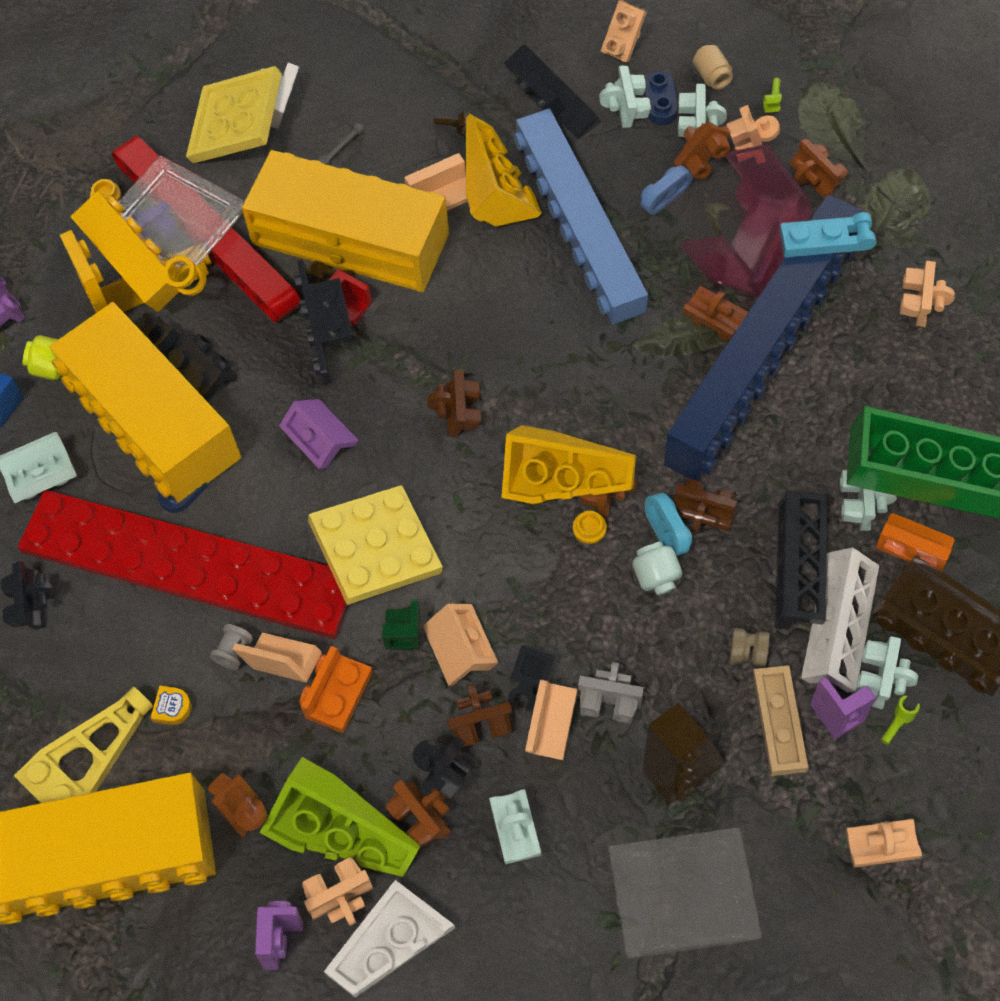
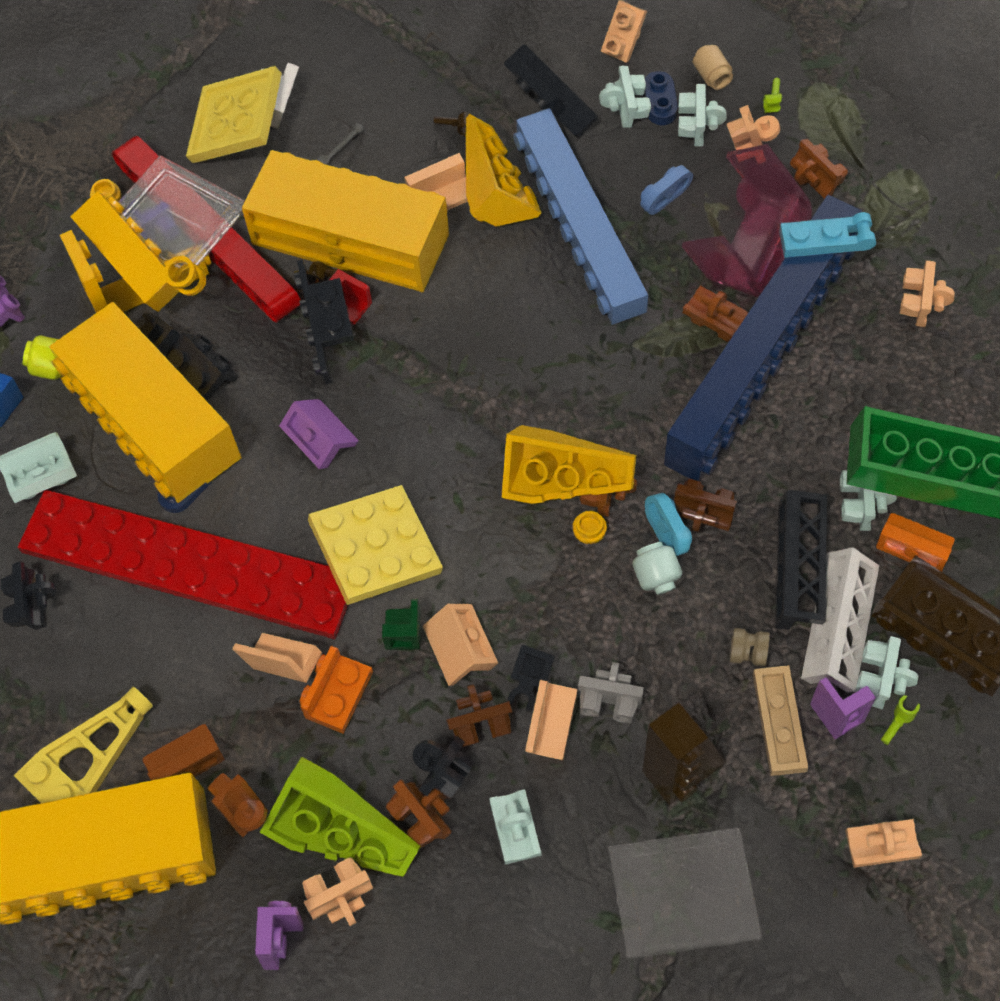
tile [151,685,192,725] -> none
light grey bush [210,624,253,670] -> none
white wing [324,880,455,997] -> none
reddish brown hips [427,369,481,437] -> none
dark orange hips [673,121,731,179] -> none
none -> dark orange panel [143,724,225,781]

